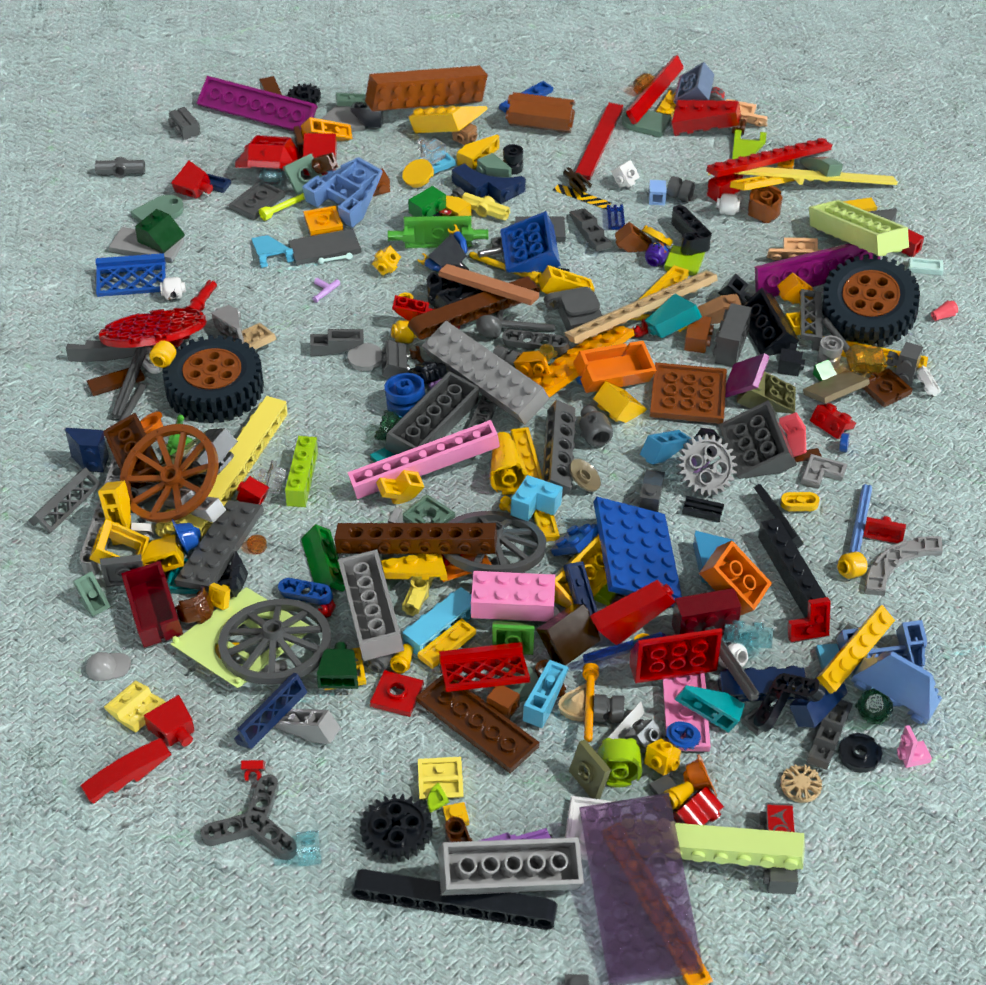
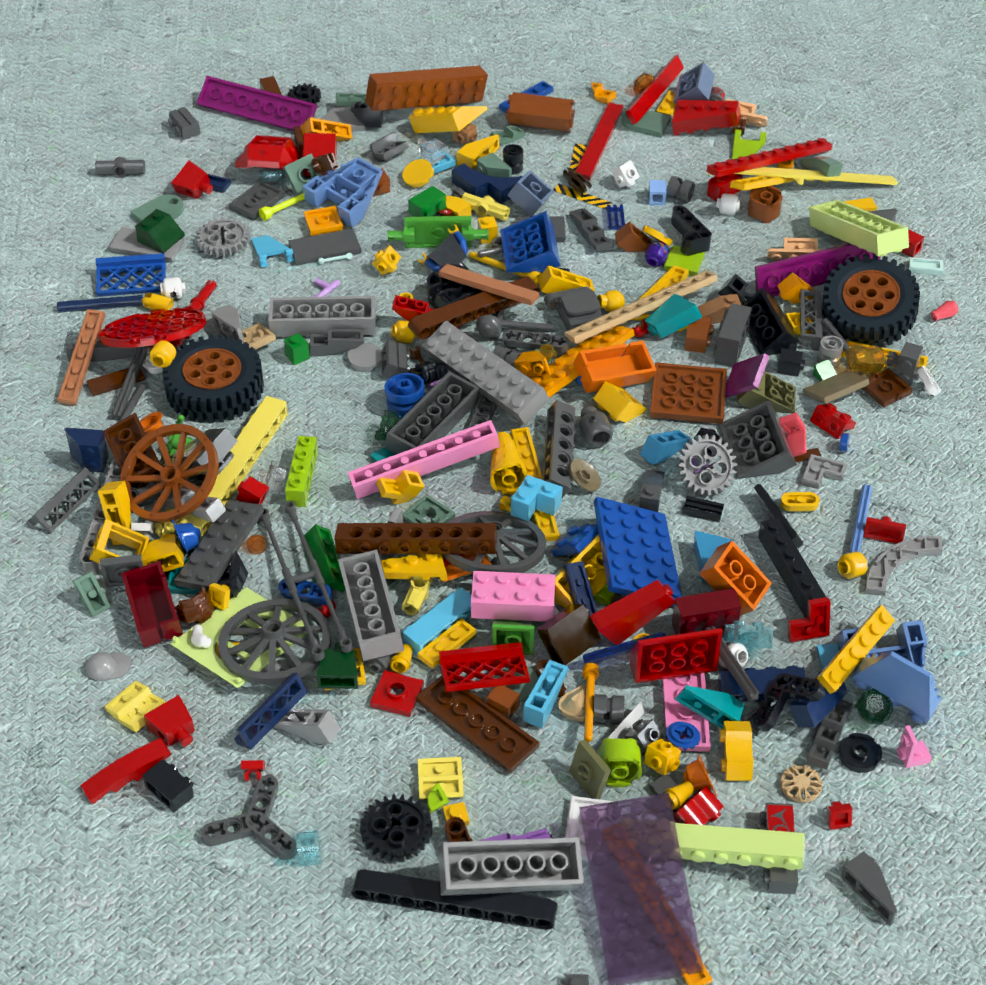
none -> dark blue axle [57,295,144,312]
none -> nougat tile [57,309,106,406]
none -> yellow piece [142,293,174,311]
none -> black brick [143,759,194,813]
none -> white arm [191,625,212,649]
none -> light grey gear [196,217,251,257]
none -> dark grey bar [259,501,353,661]
none -> light grey brick [268,296,376,337]
none -> green brick [284,333,310,365]
none -> dark grey bracket [370,133,409,162]
none -> yellow brick [478,216,498,244]
none -> sand green slope [490,125,526,145]
none -> sand blue brick [507,170,554,216]
none -> sticker [567,144,587,180]
none -> light orange slope [591,82,617,104]
none -> yellow piece [597,290,625,313]
none -> yellow brick [719,721,754,781]
none -> red tile [827,801,853,830]
none -> dark grey slope [841,851,897,926]

